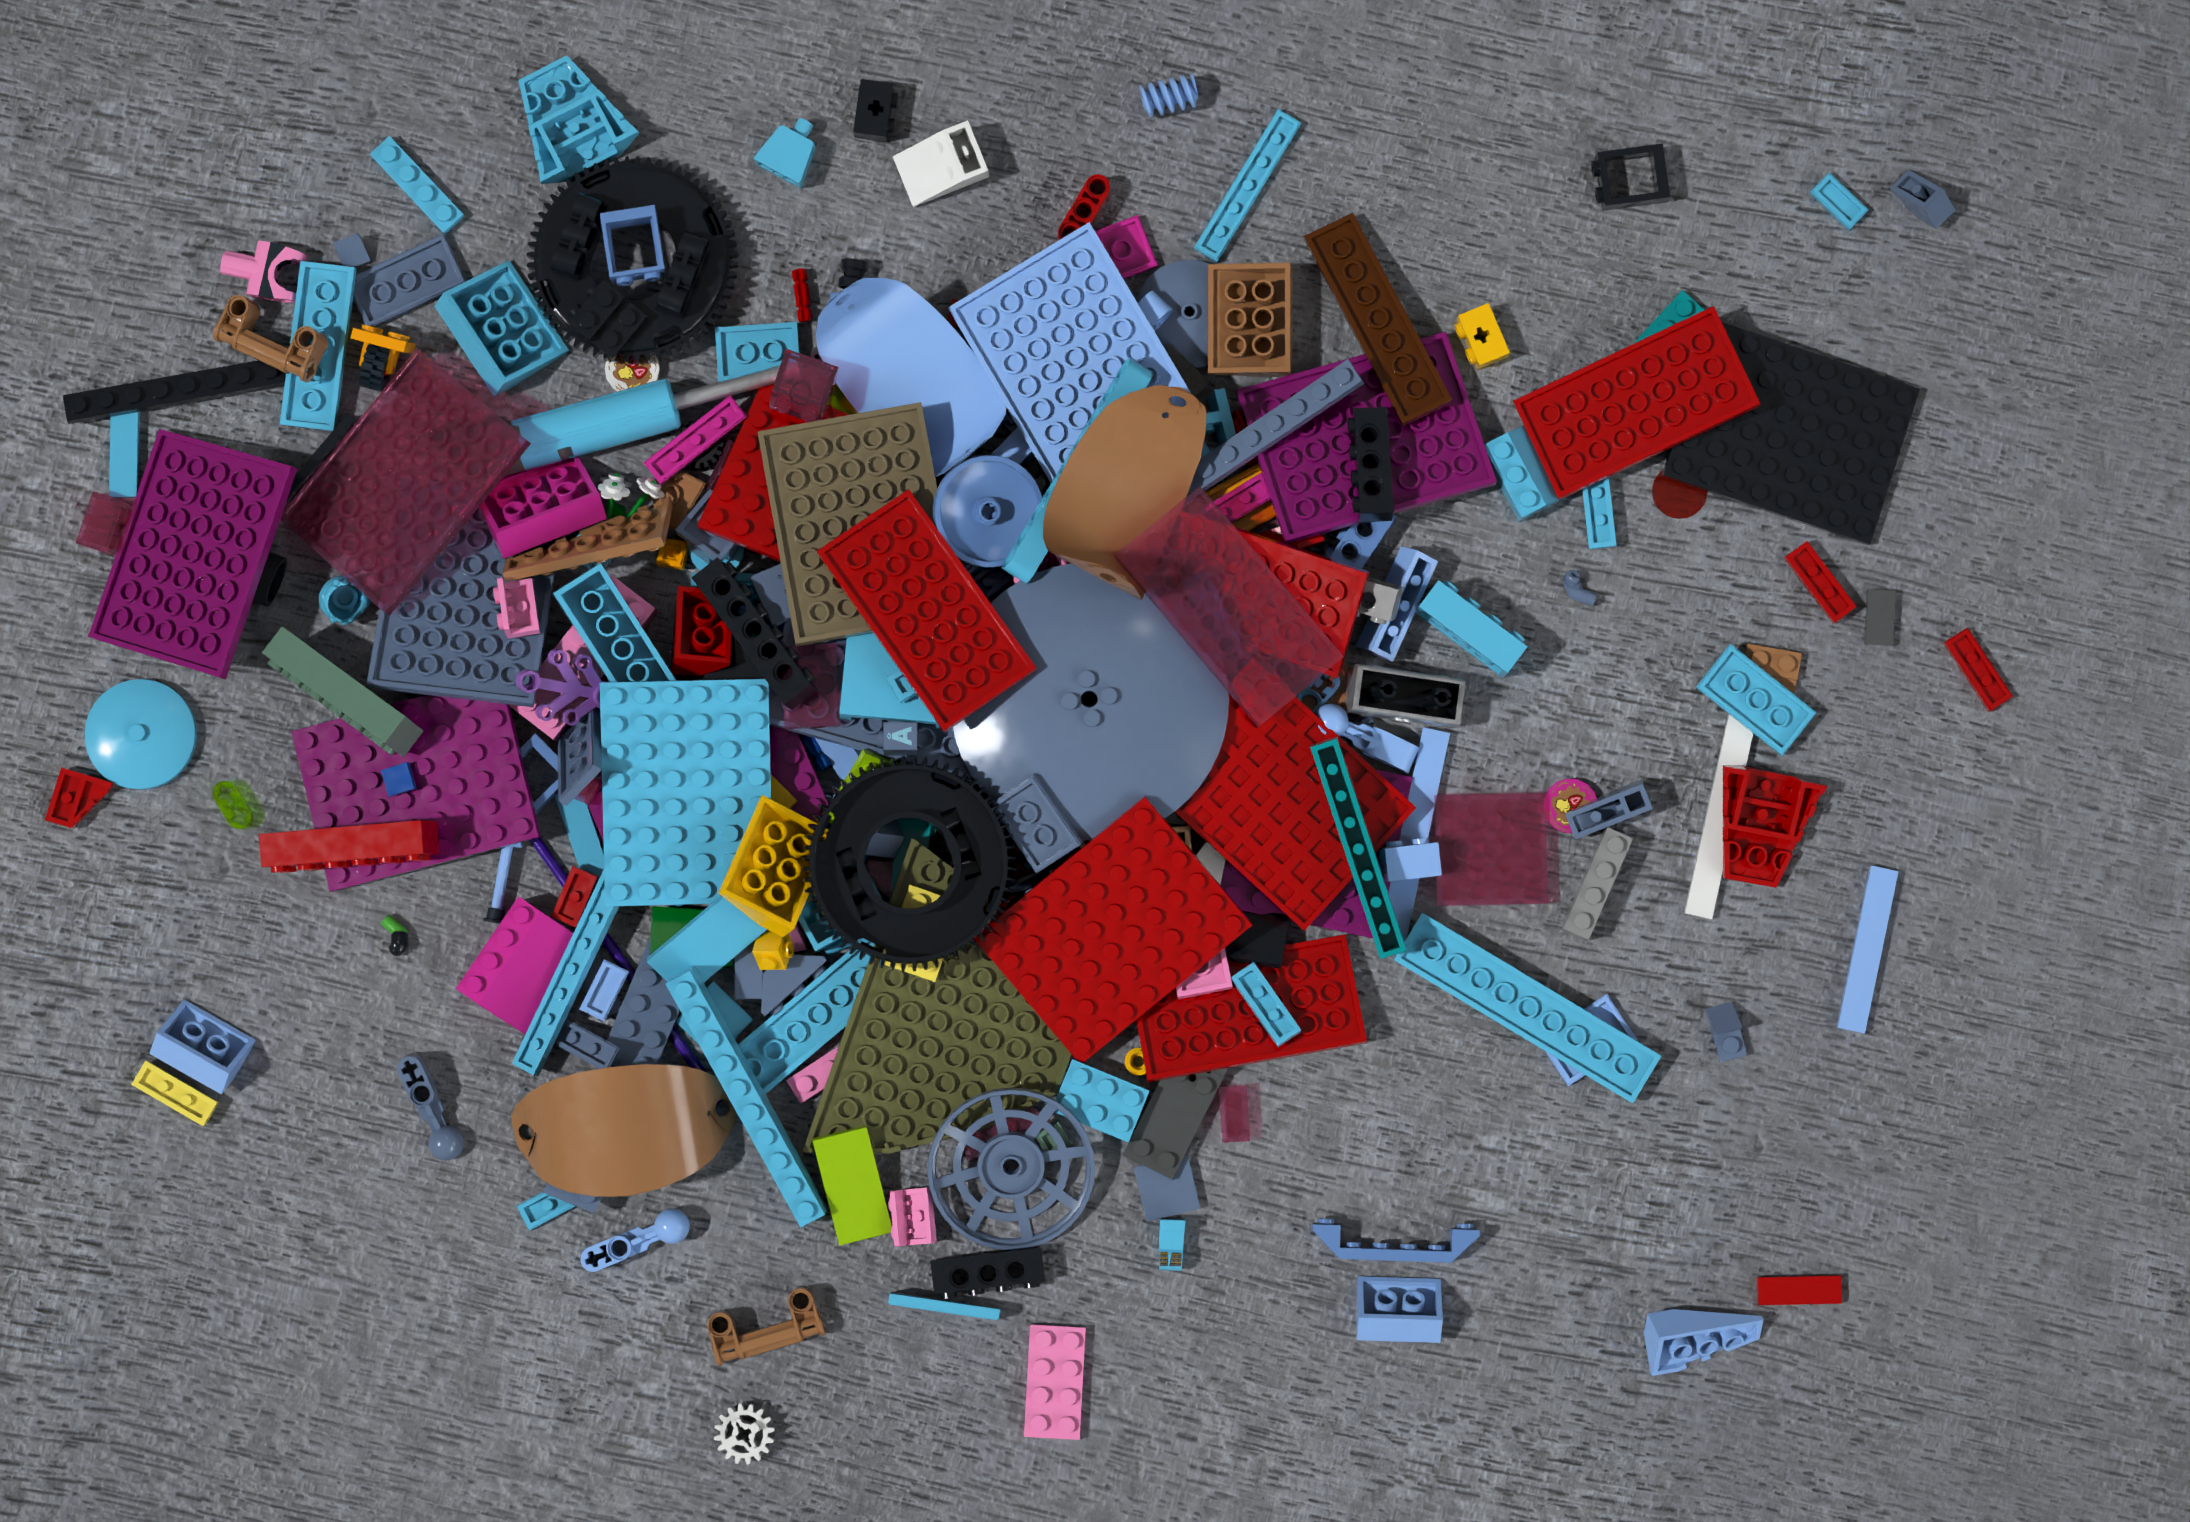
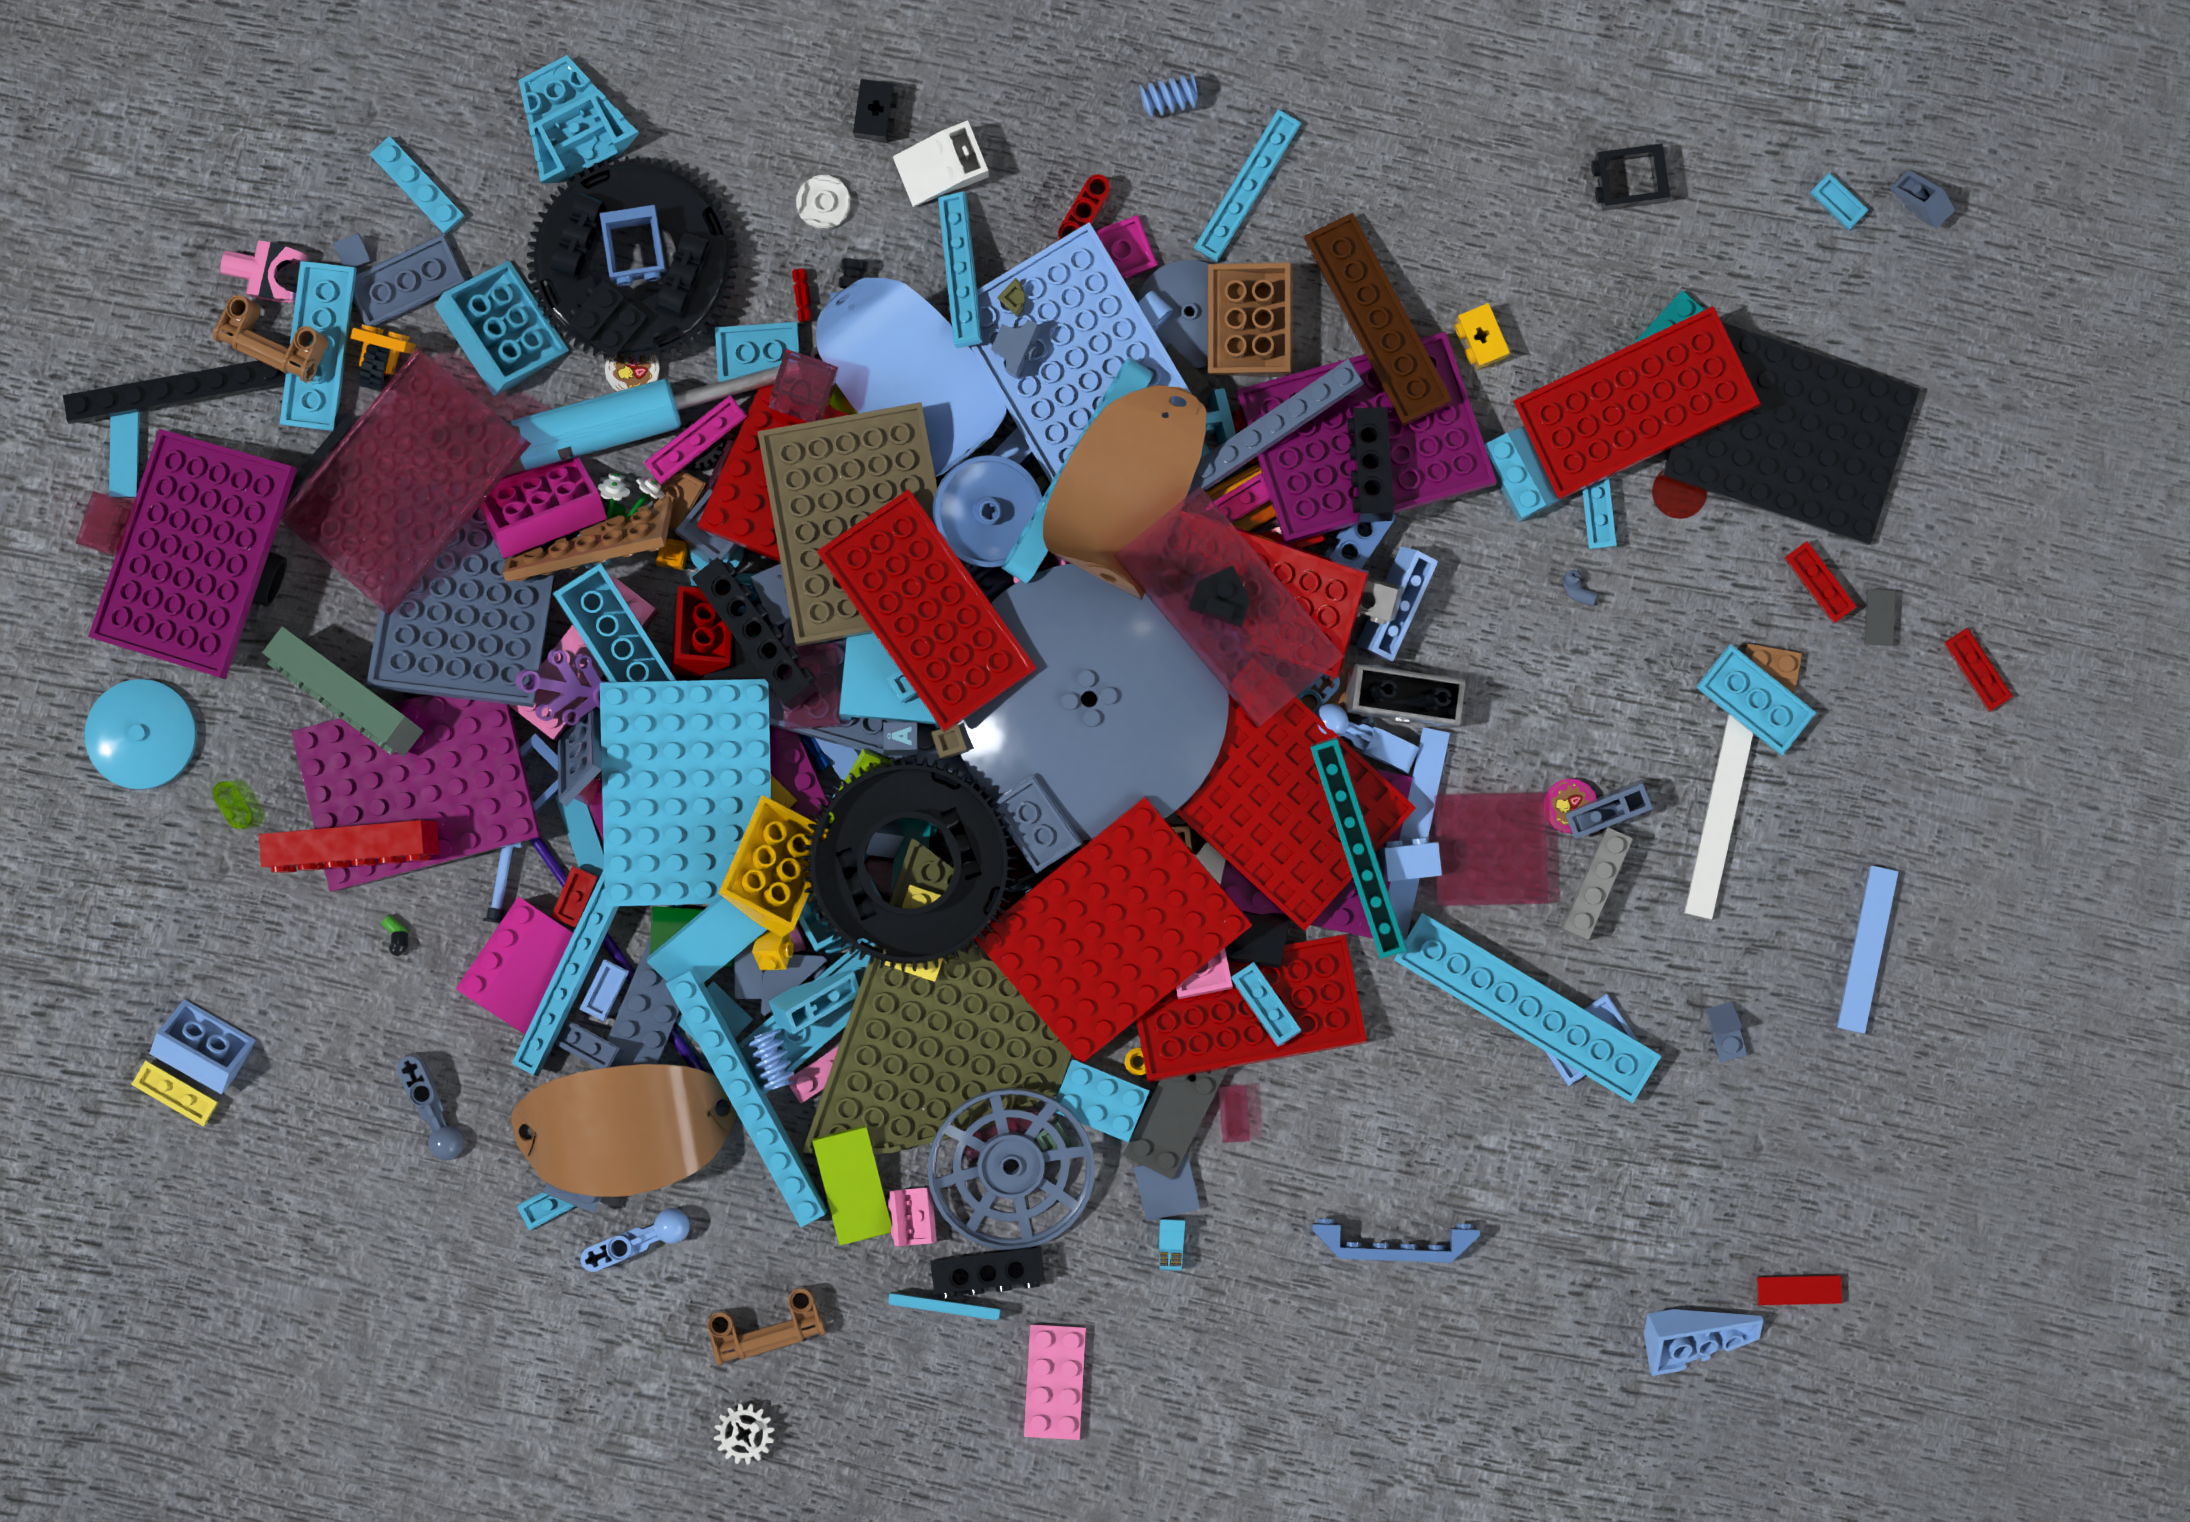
red wing [45,767,114,829] -> none
medium azure hair [319,575,372,625] -> none
blue tile [381,762,417,797] -> none
bright pink bracket [493,577,540,639] -> none
medium azure torso [754,118,816,189] -> none
light blue slope [1356,1276,1443,1343] -> none
medium azure brick [1415,580,1528,678] -> none
red wedge [1723,765,1827,888] -> none
none -> light blue piece [748,1029,797,1090]
none -> medium azure slope [769,970,859,1034]
none -> white tile [796,175,851,230]
none -> dark tan tile [931,724,967,760]
none -> medium azure tile [938,191,983,348]
none -> sand blue brick [991,320,1042,379]
none -> olive tile [997,278,1025,318]
none -> black plate [1188,565,1250,628]

